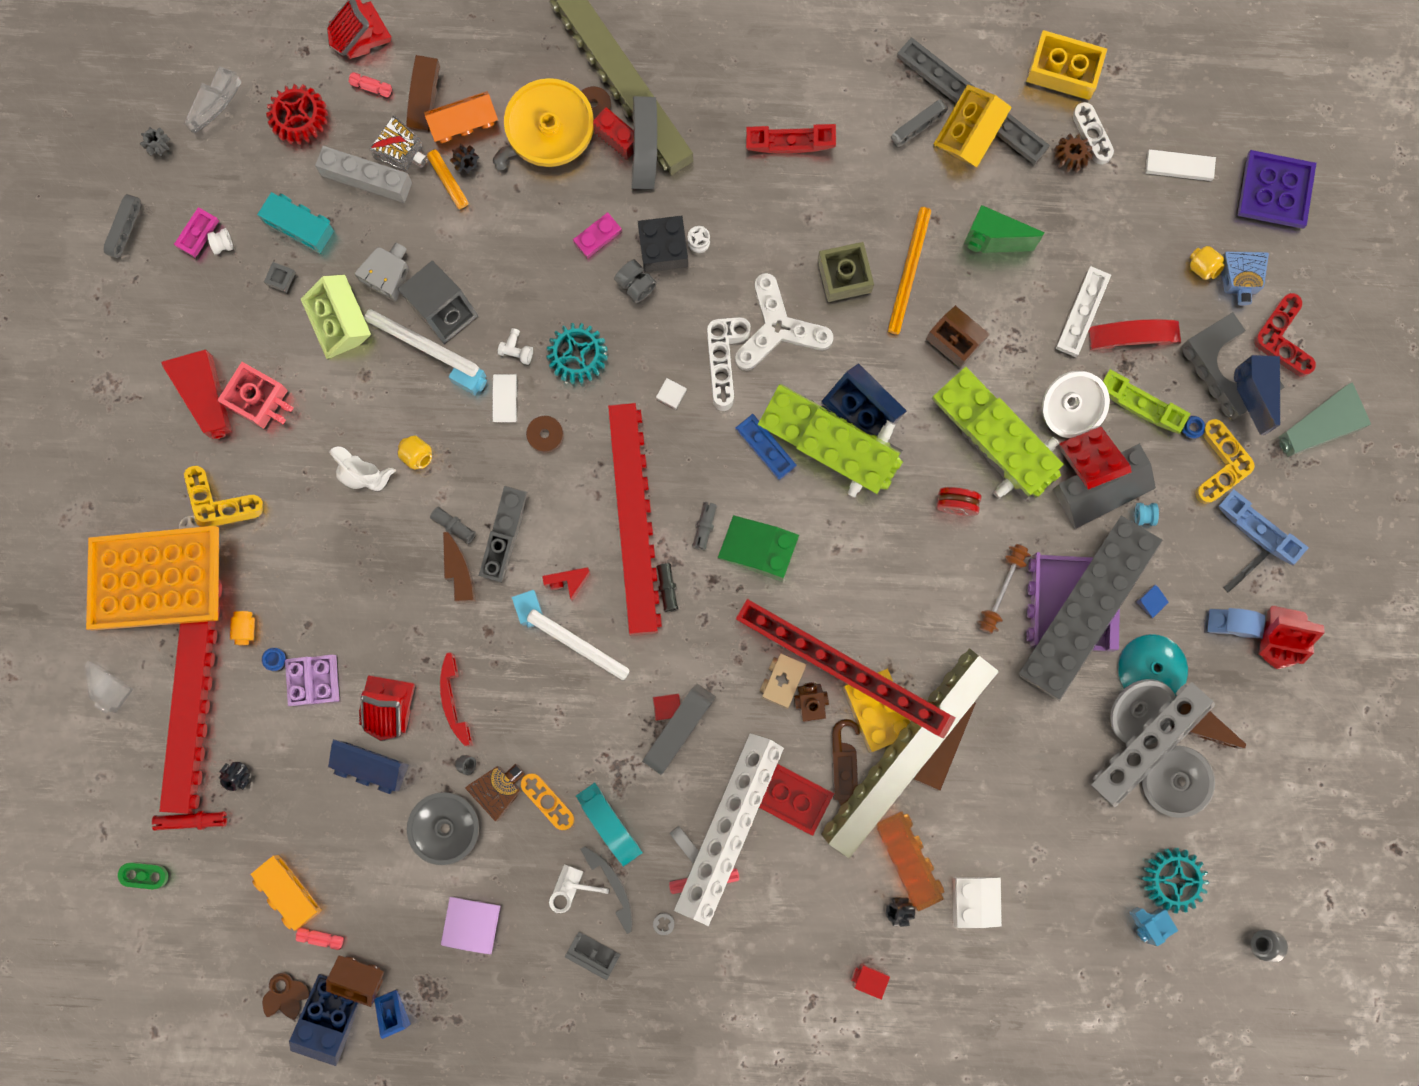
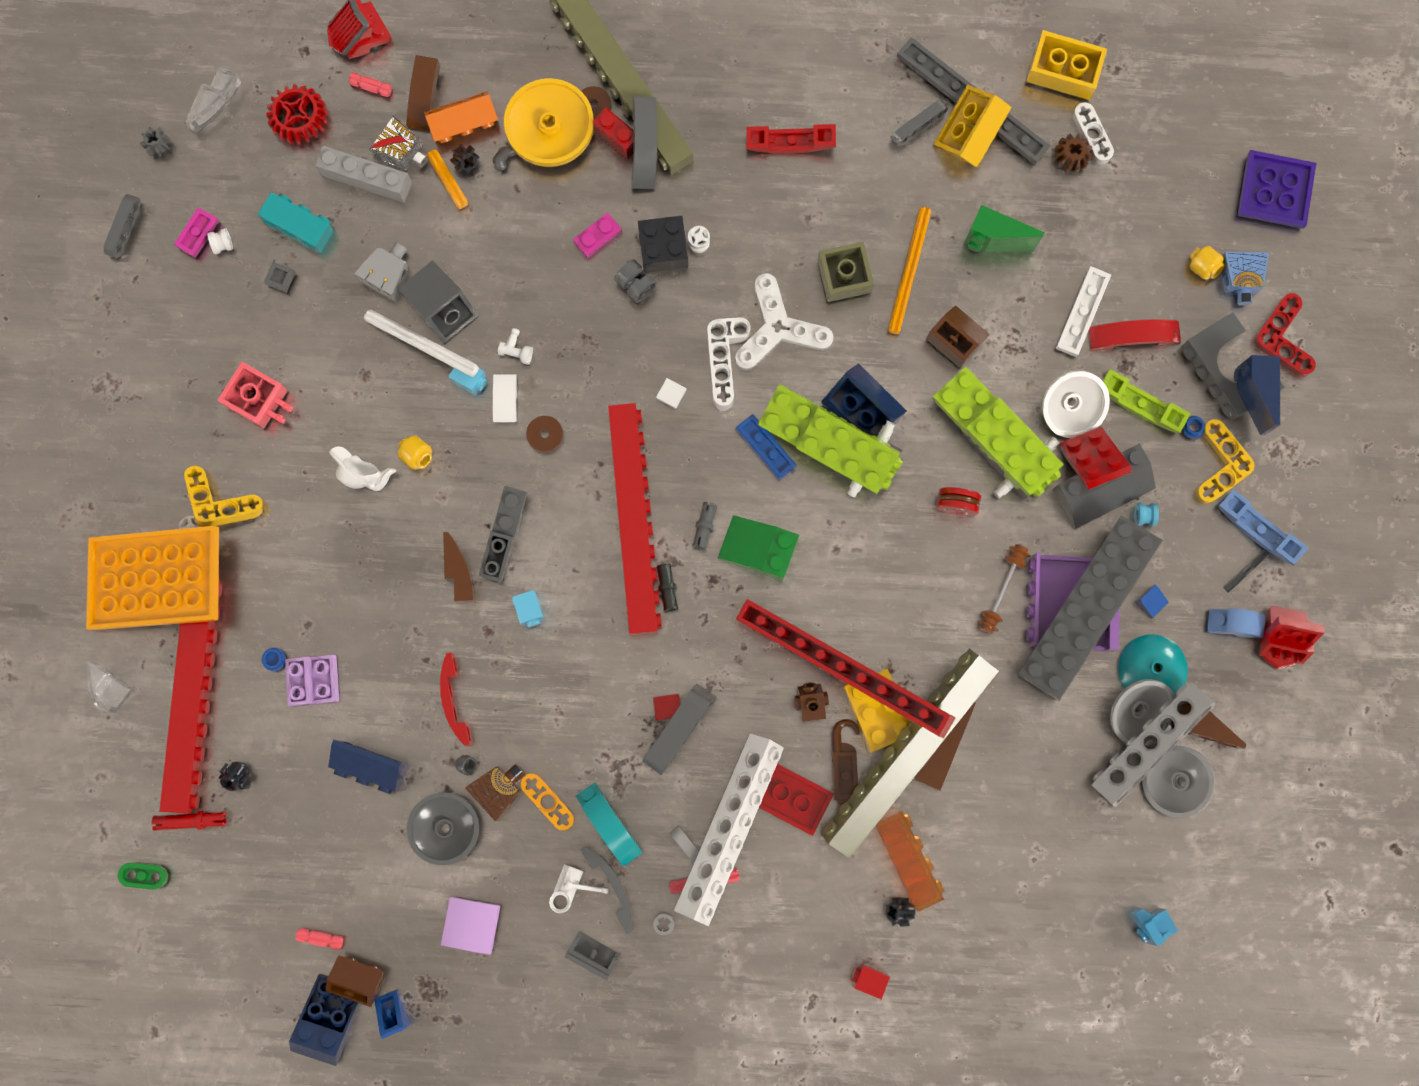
red slope [161,349,232,439] -> none
light orange brick [230,611,255,645] -> none
light orange brick [250,855,323,931] -> none
reddish brown plate [262,973,310,1020] -> none
yellowish green slope [301,275,371,359] -> none
red piece [359,675,415,741] -> none
dark grey pin [430,506,476,544] -> none
white axle [527,609,629,680] -> none
red slope [542,567,591,601] -> none
teal gear [546,323,608,384] -> none
tan brick [760,653,807,709] -> none
white slope [952,877,1002,928] -> none
teal gear [1142,848,1209,914] -> none
white tile [1145,149,1216,181] -> none
dark grey head [1251,929,1288,963] -> none
sand green slope [1279,382,1371,457] -> none

